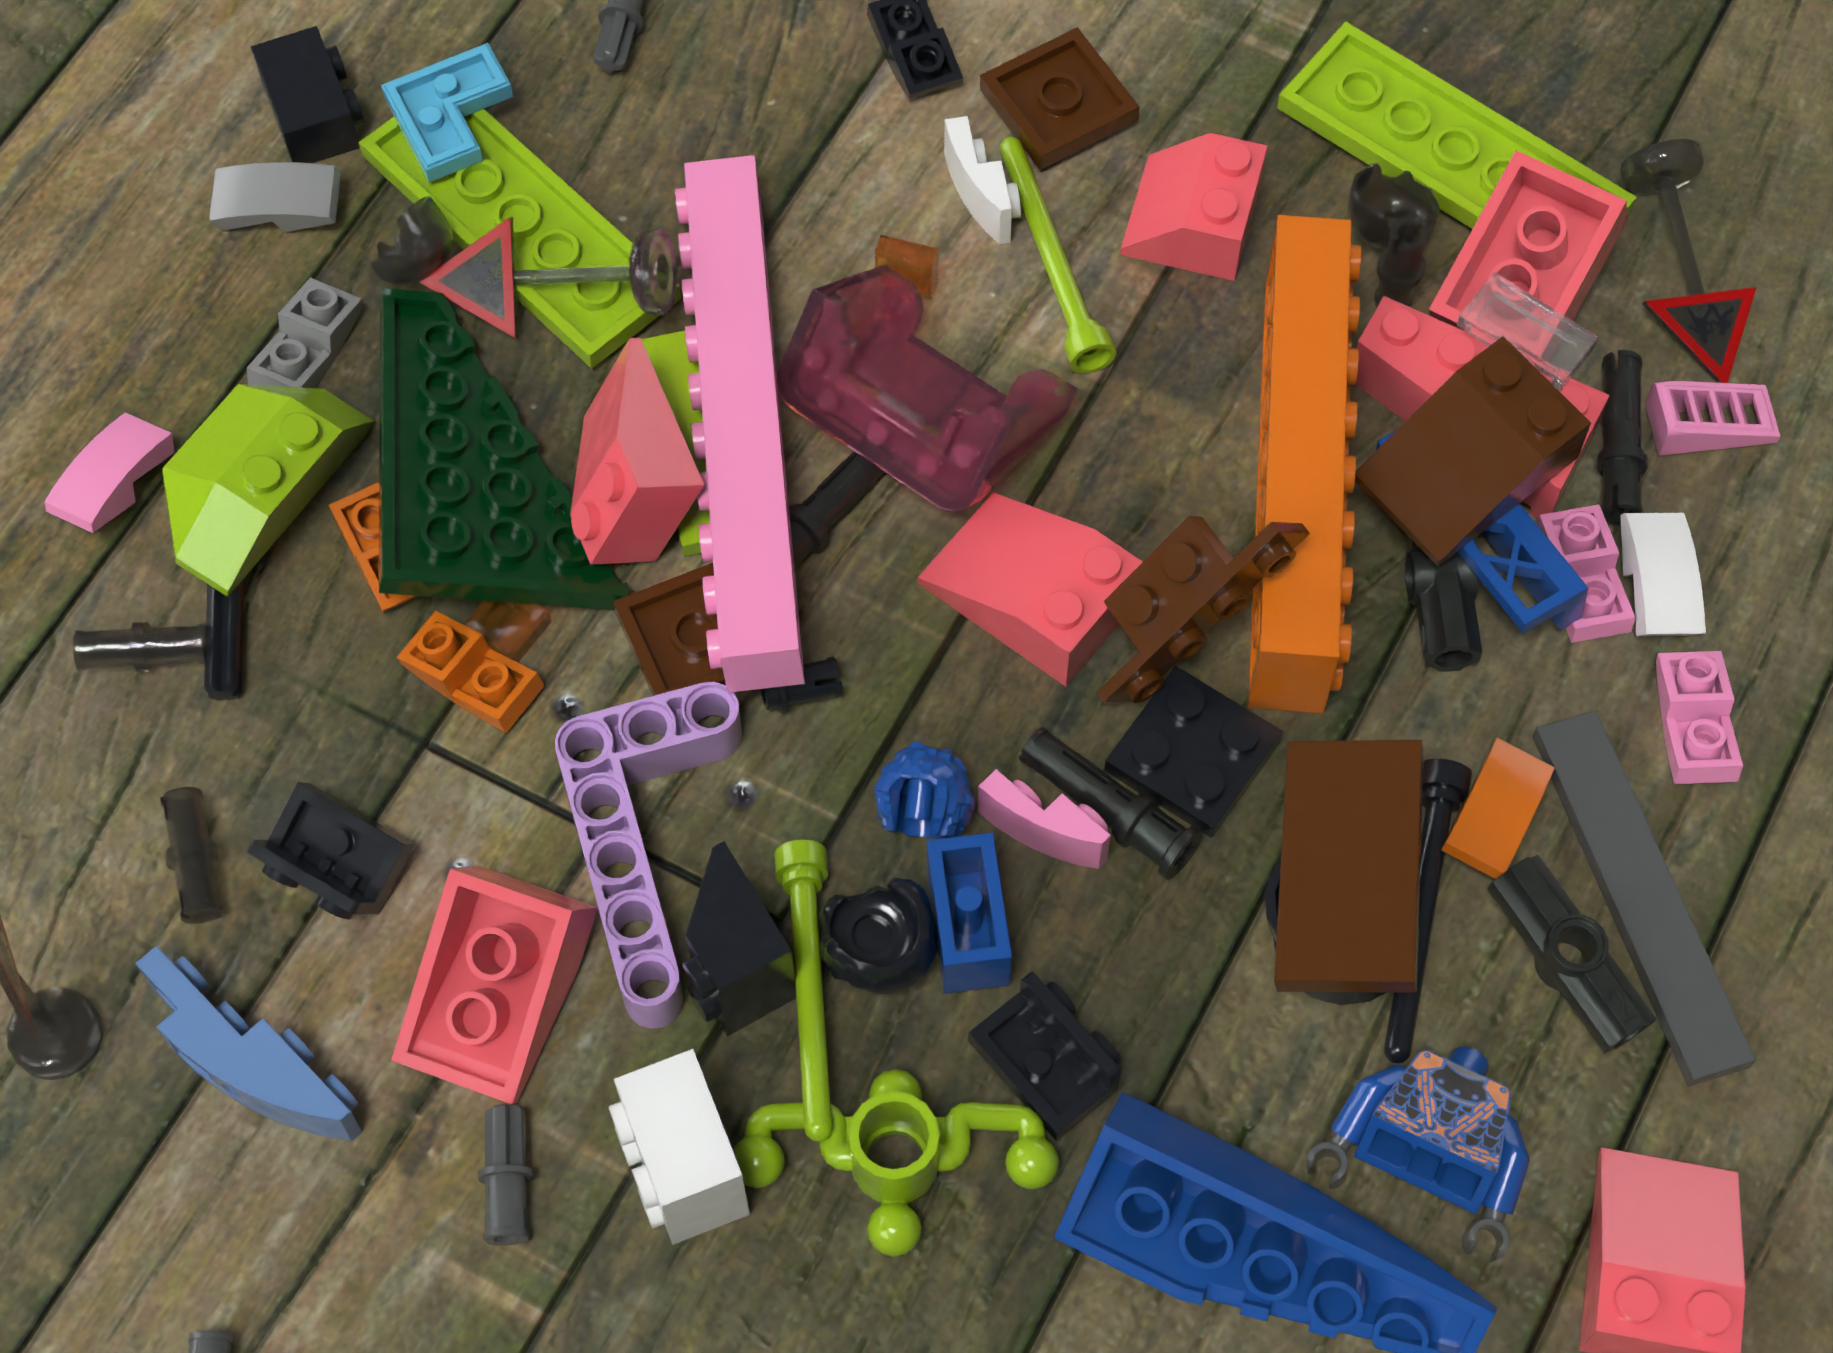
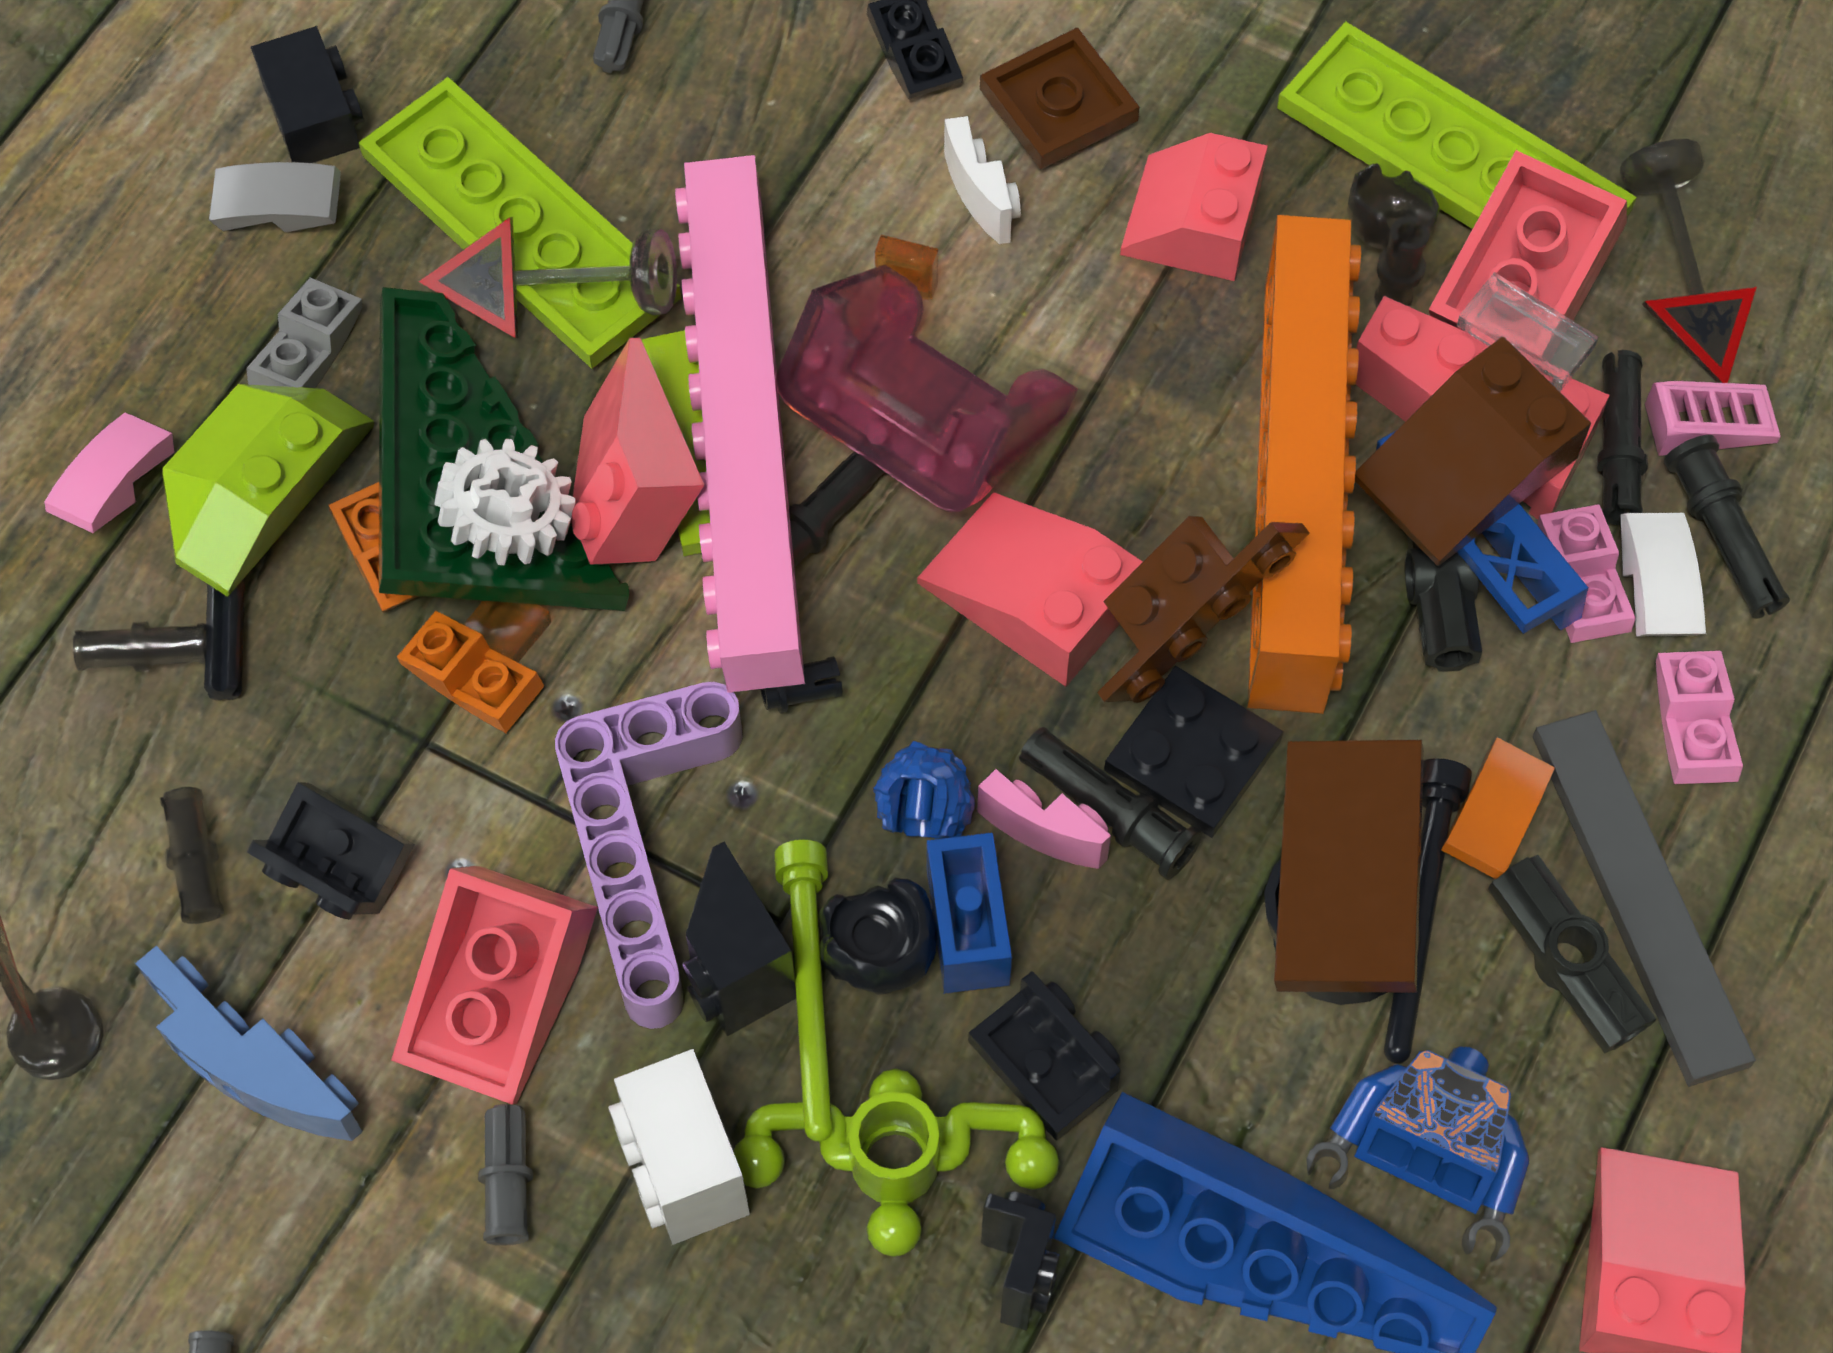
clear smoke hair [371,195,453,286] -> none
medium azure tile [381,43,513,182] -> none
reddish brown plate [613,563,726,696] -> none
lime piece [999,137,1117,374] -> none
none -> white gear [434,439,575,565]
none -> black bracket [981,1191,1060,1331]
none -> pearl dark grey pin [1664,435,1790,618]

